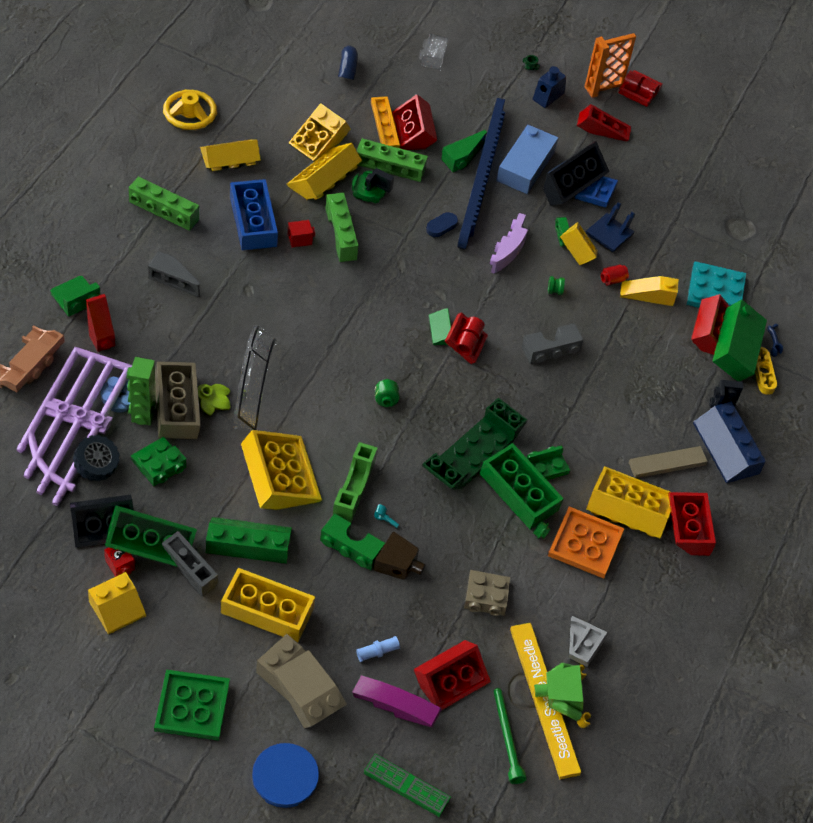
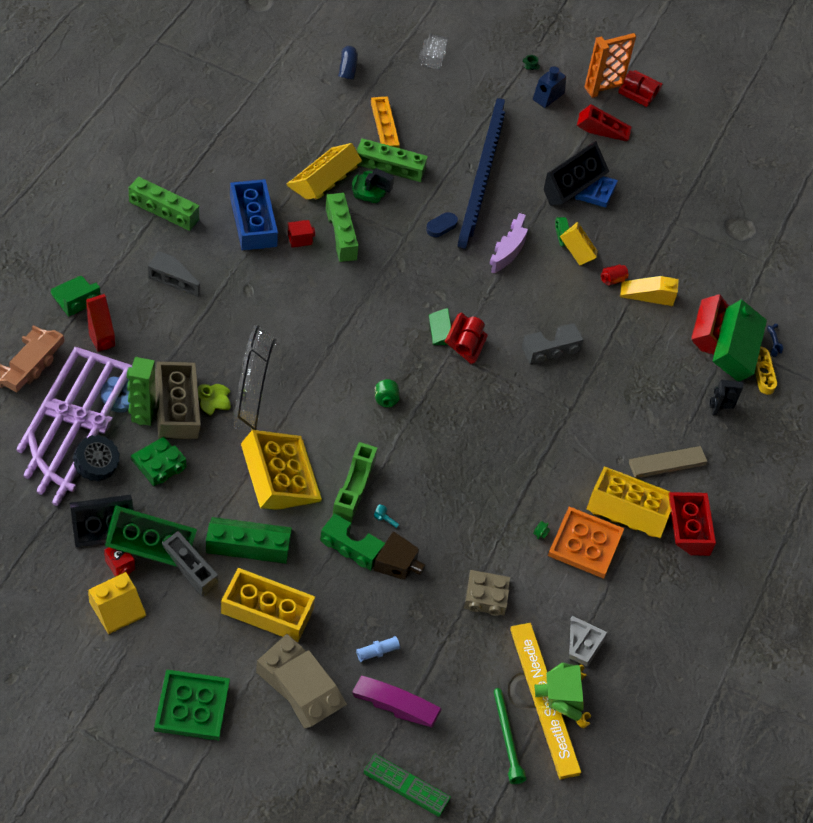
yellow piece [163,89,217,130] -> none
yellow slope [200,139,261,171] -> none
blue tile [252,743,319,808] -> none
yellow slope [289,103,351,161] -> none
red slope [392,94,437,150] -> none
red slope [414,640,491,710] -> none
dark green slope [422,397,527,490] -> none
green slope [441,130,487,172] -> none
green brick [480,443,564,530] -> none
medium blue brick [496,125,558,194] -> none
green bracket [527,445,570,480] -> none
green wheel [548,276,565,295] -> none
dark blue plate [586,202,635,252] -> none
teal plate [686,261,746,308] -> none
slope [693,402,766,483] -> none

